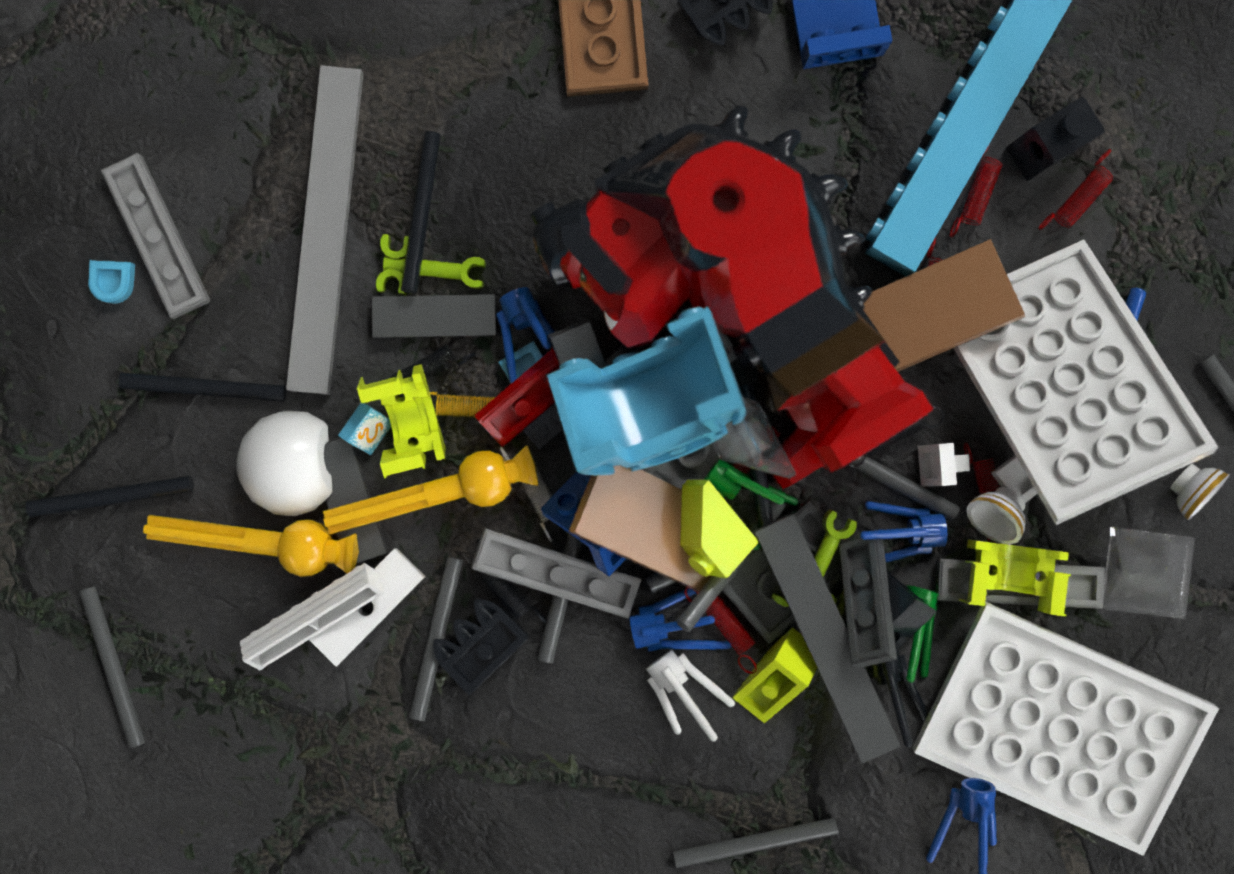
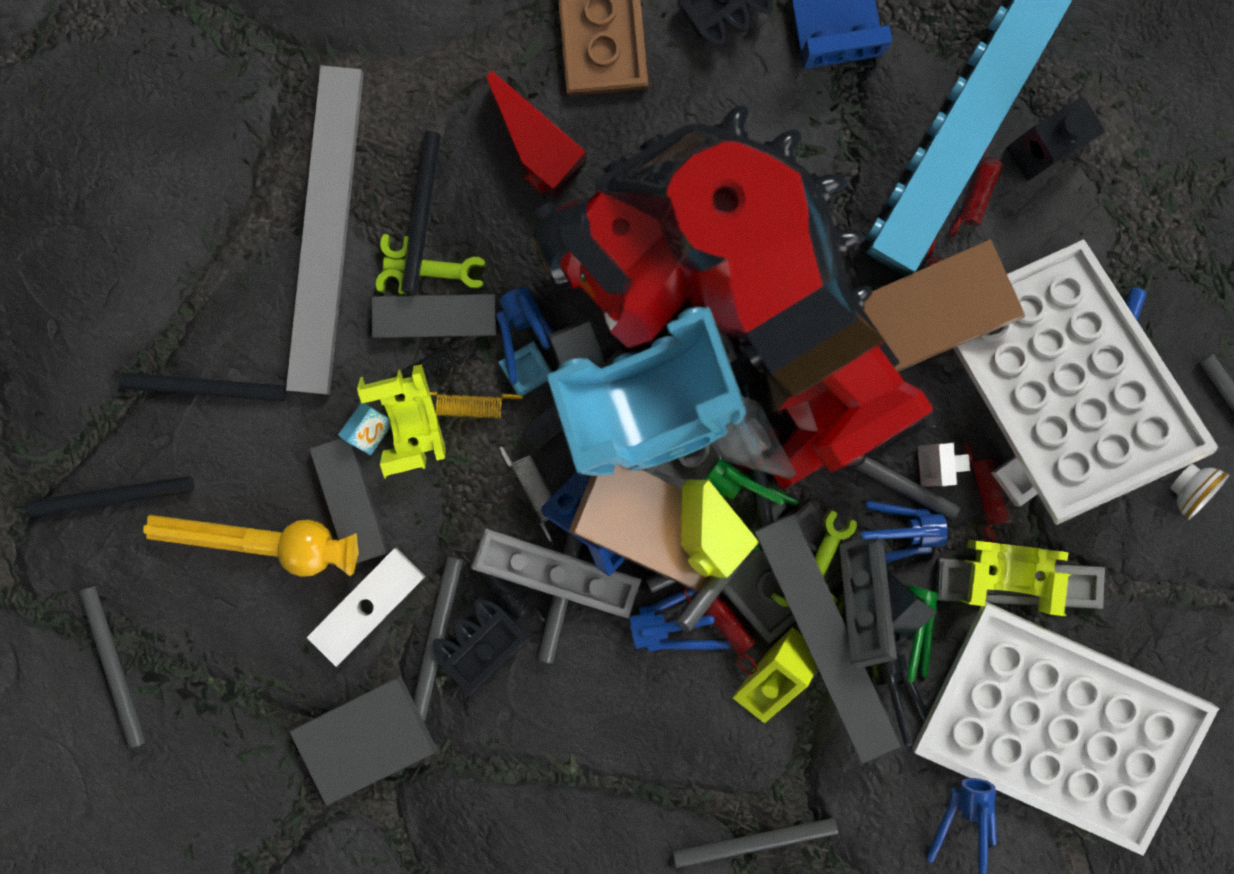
medium azure tile [88,260,135,304] -> none
light grey tile [101,153,211,319] -> none
white cylinder [236,411,332,516] -> none
white piece [240,563,384,670] -> none
yellow piece [323,445,539,535] -> none
red tile [474,348,560,448] -> none
white plant [646,649,735,741] -> none
white piece [966,487,1025,545] -> none
red piece [1038,149,1113,230] -> none
clear slope [1103,527,1195,619] -> none
none -> dark grey tile [289,675,438,806]
none -> red slope [486,71,587,197]

